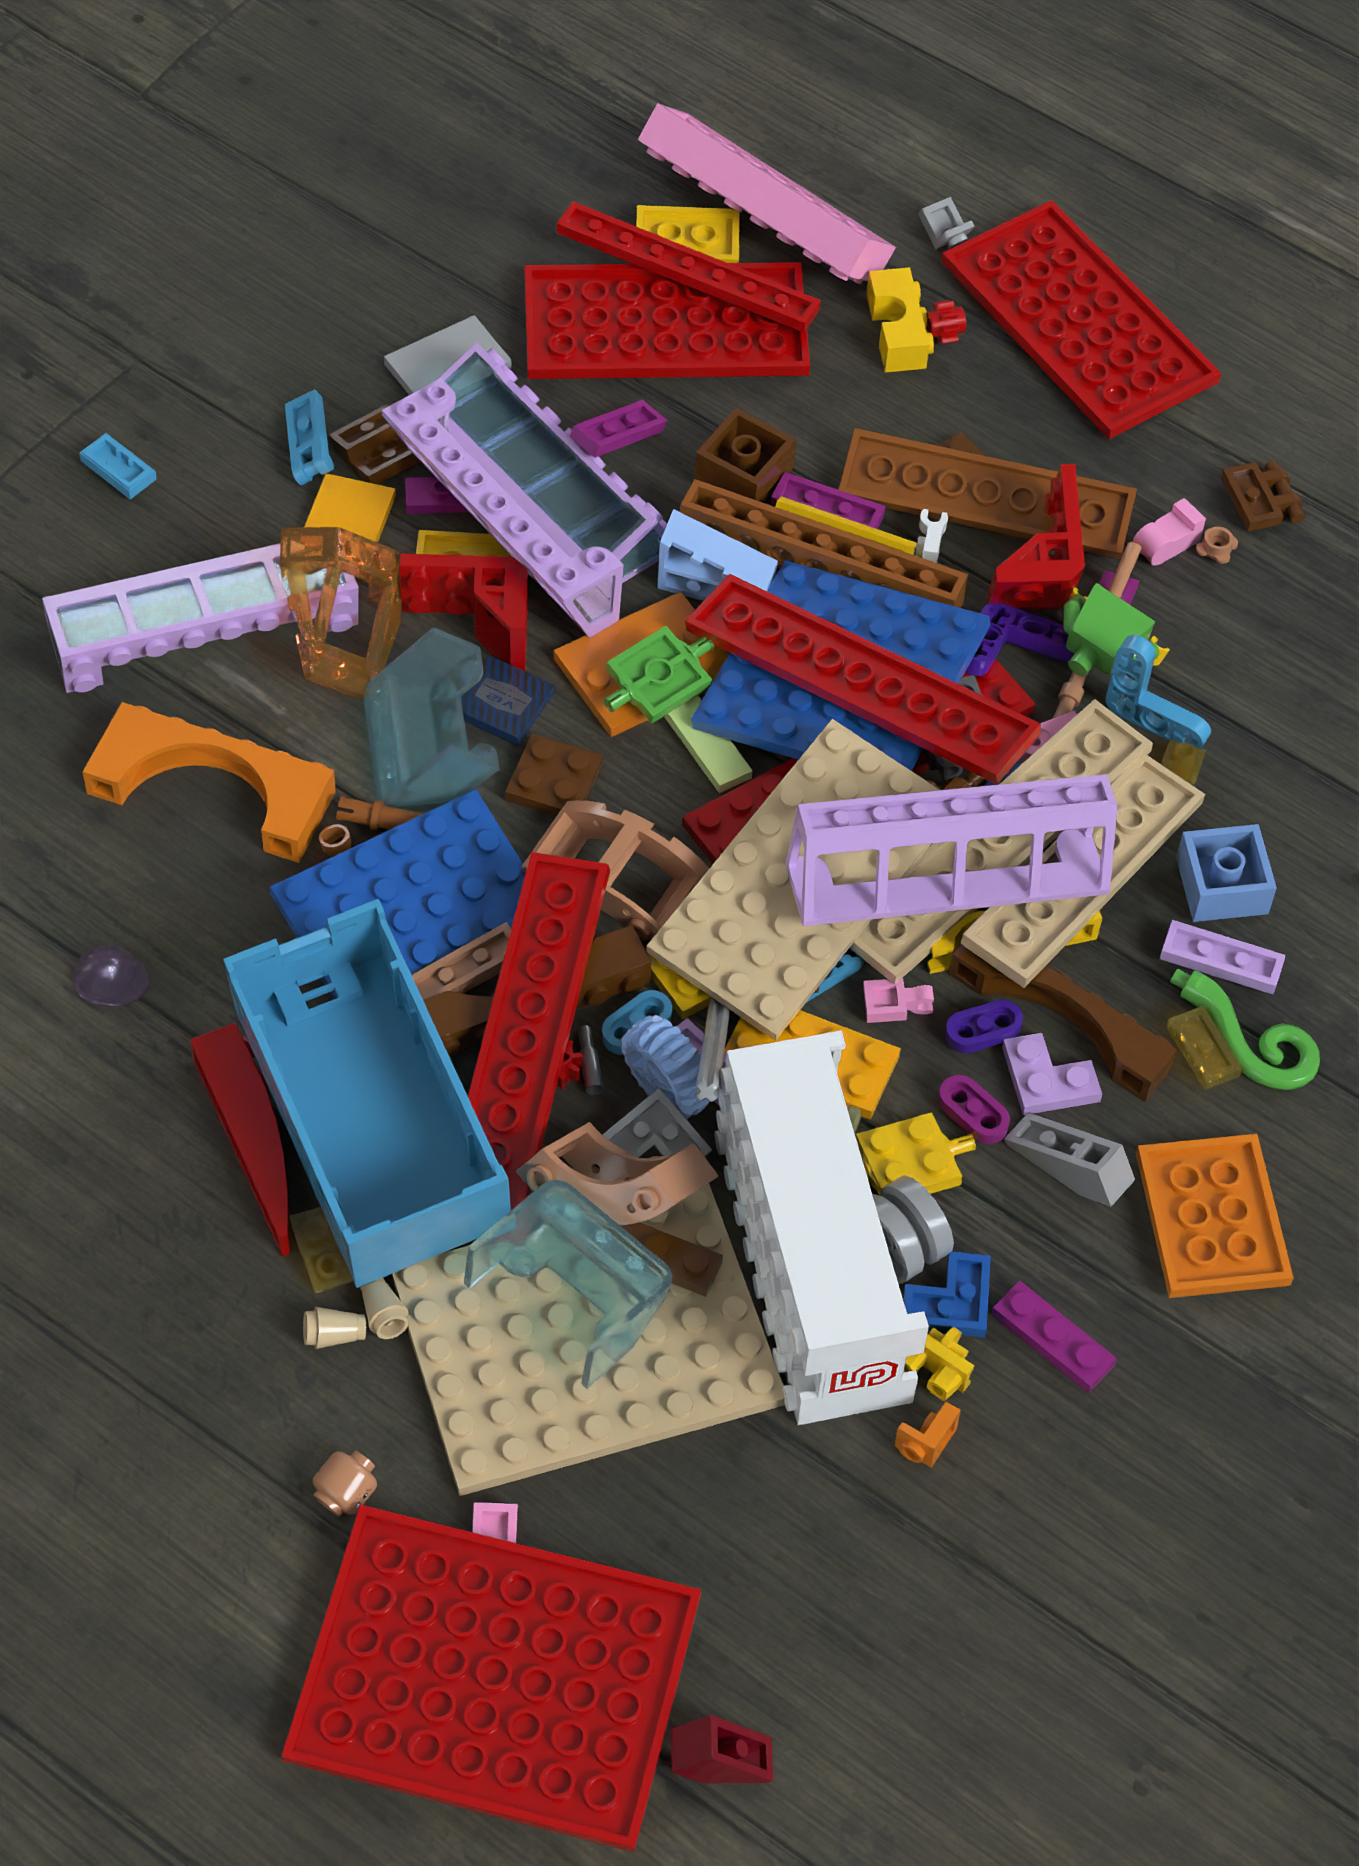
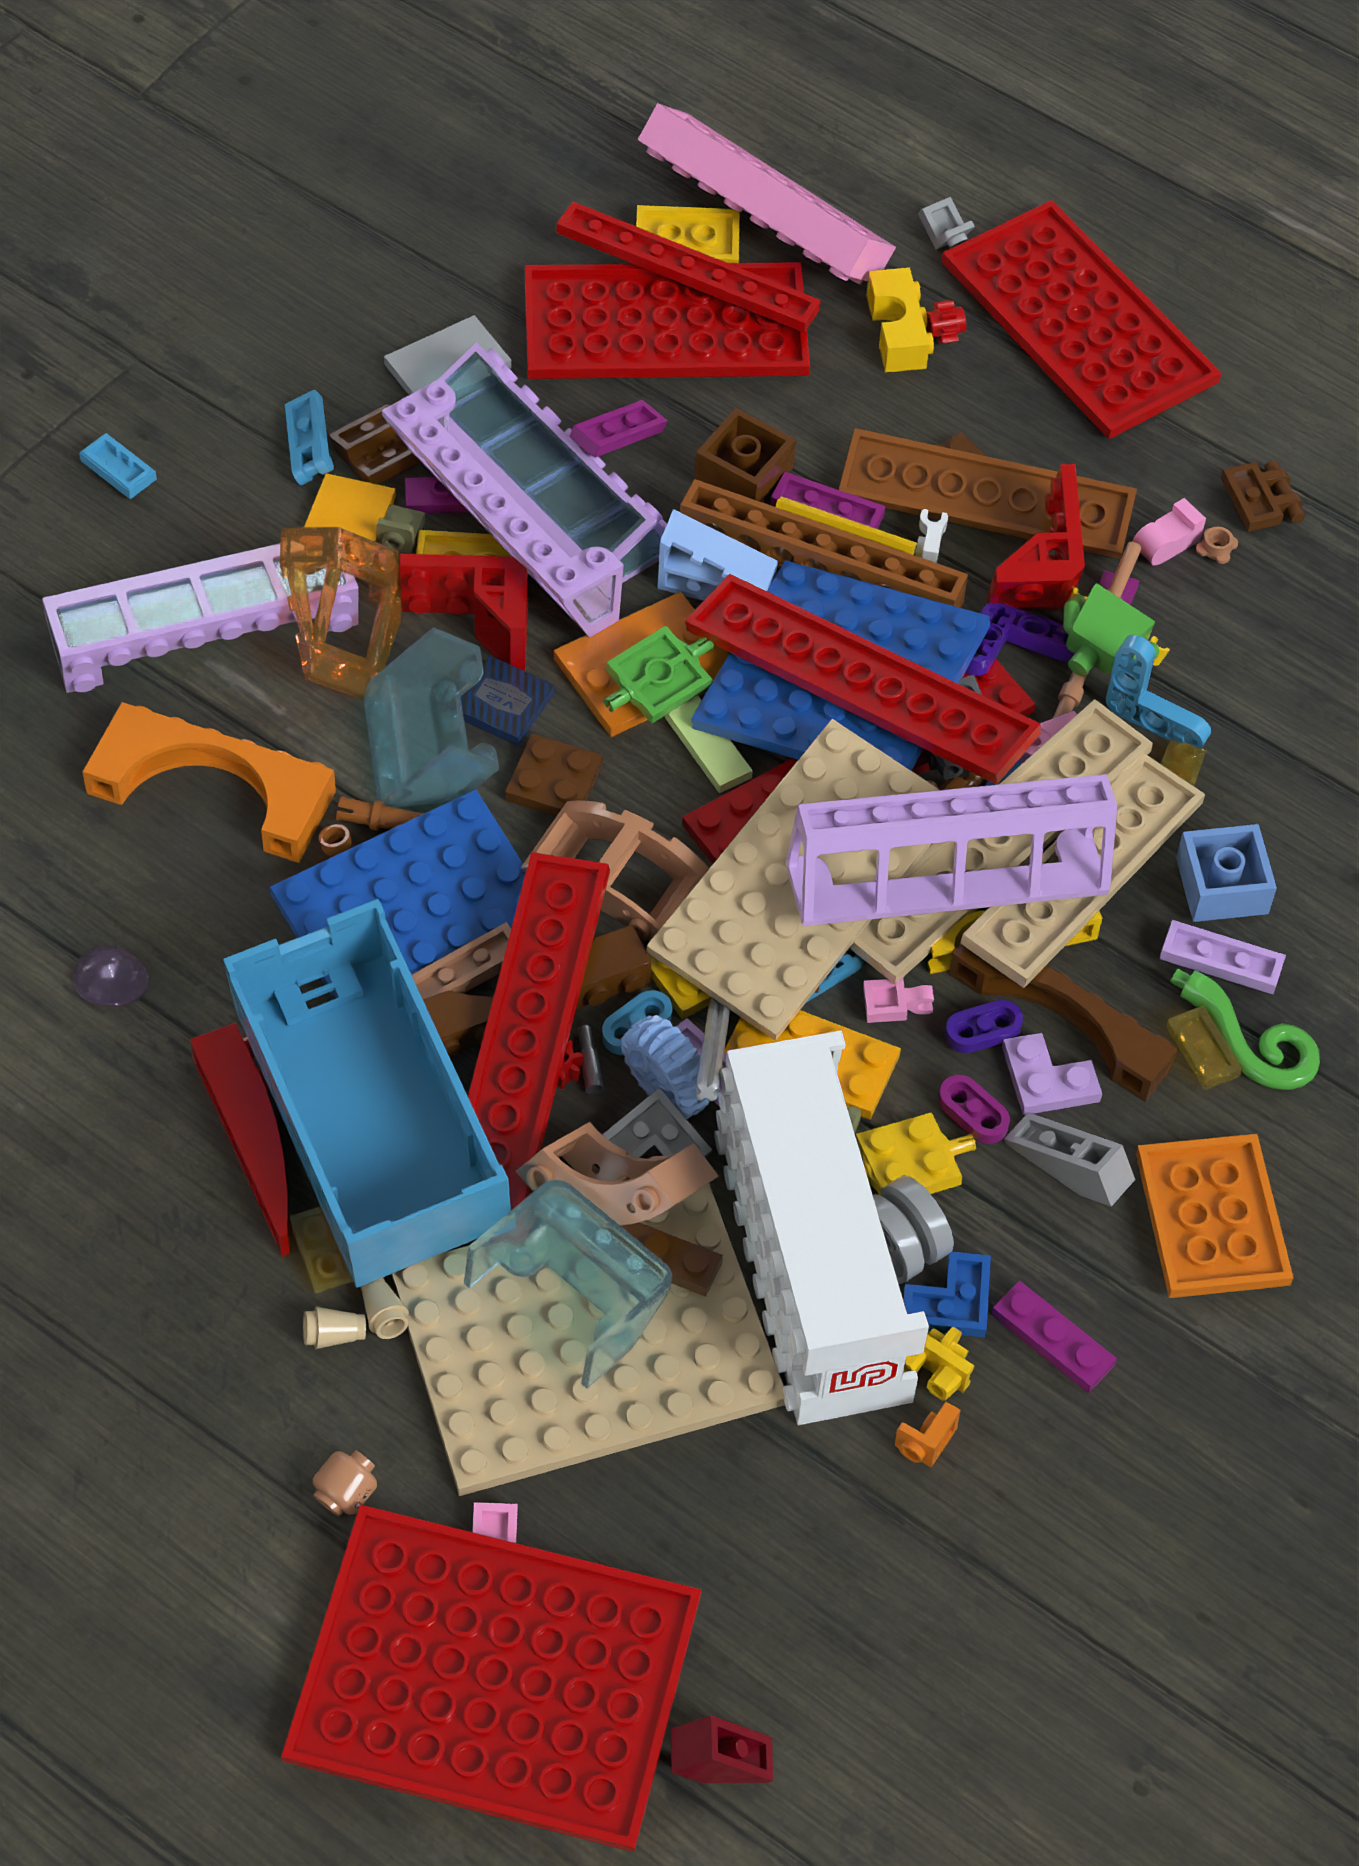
none -> olive bracket [376,505,425,554]

